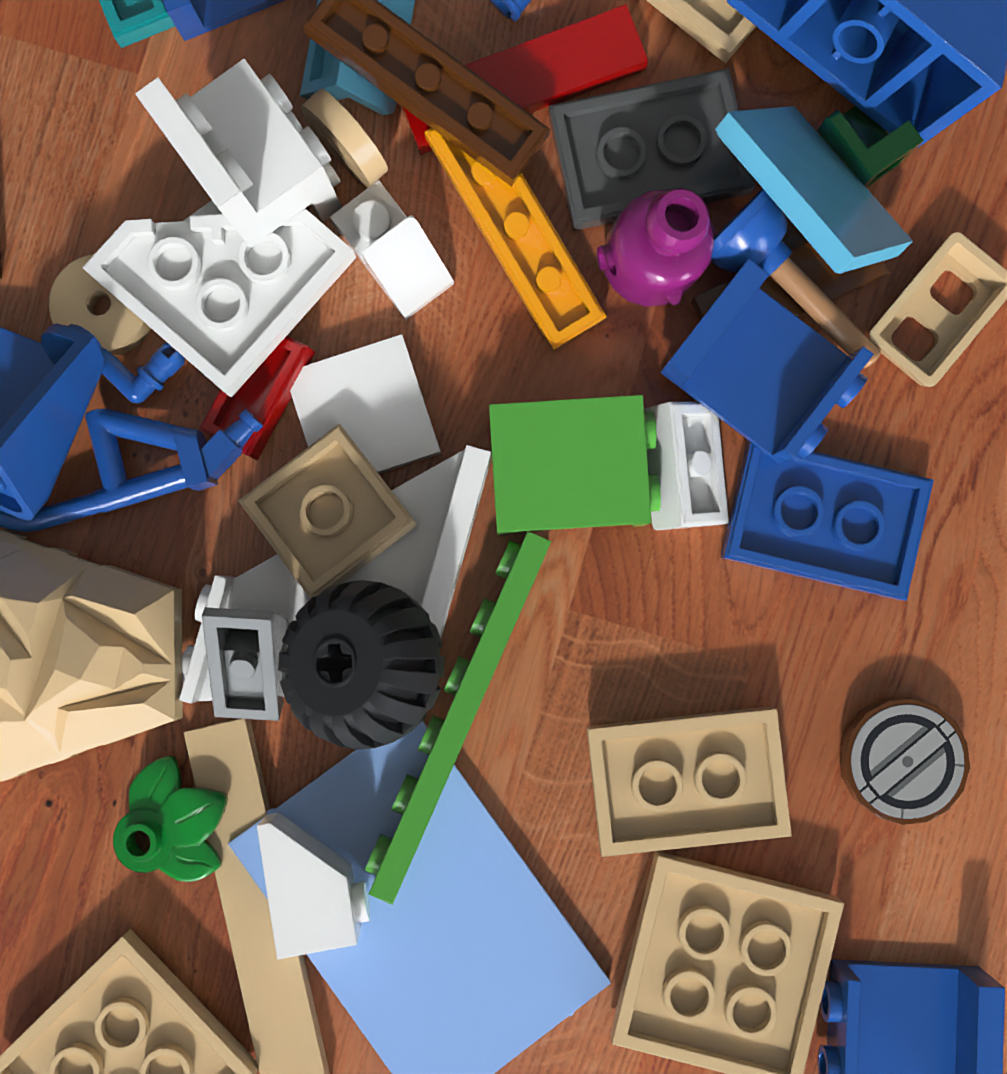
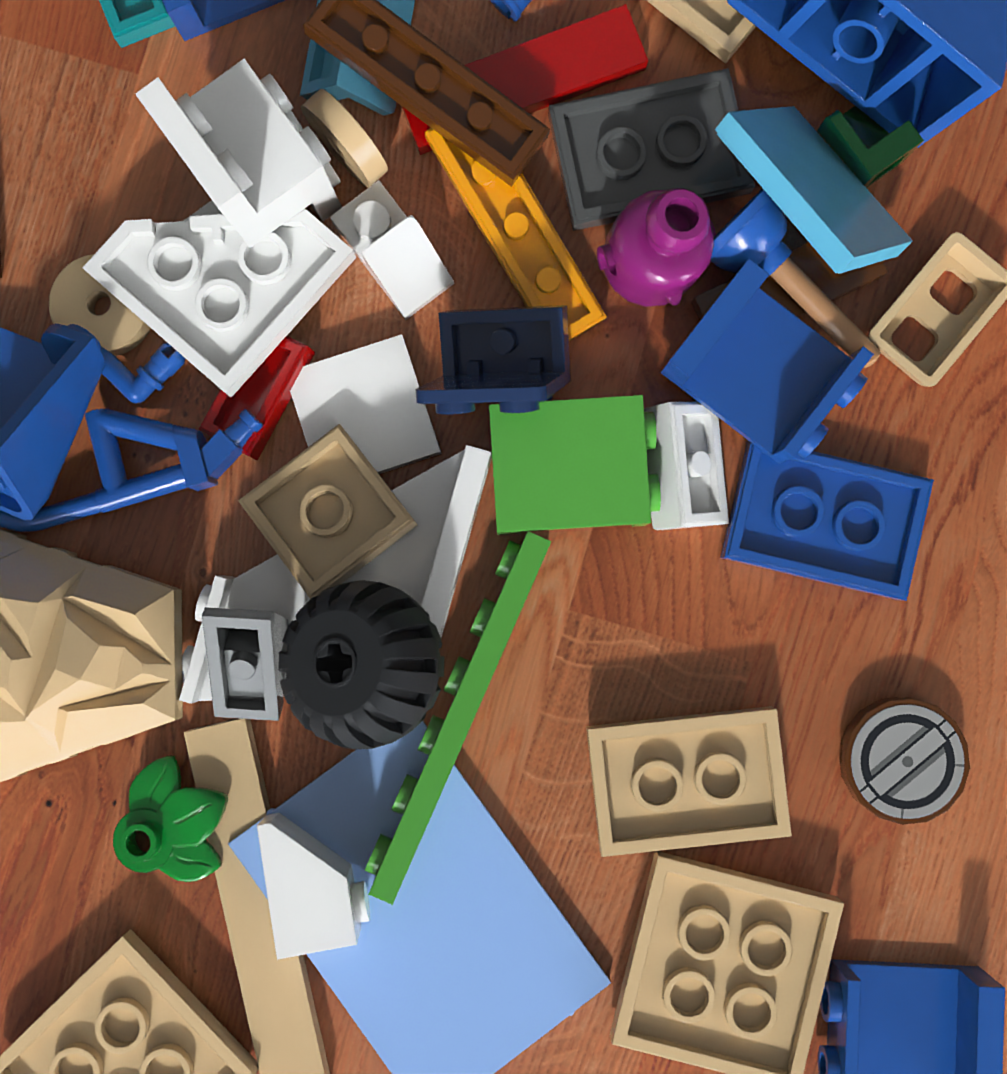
none -> dark blue bracket [415,305,571,415]

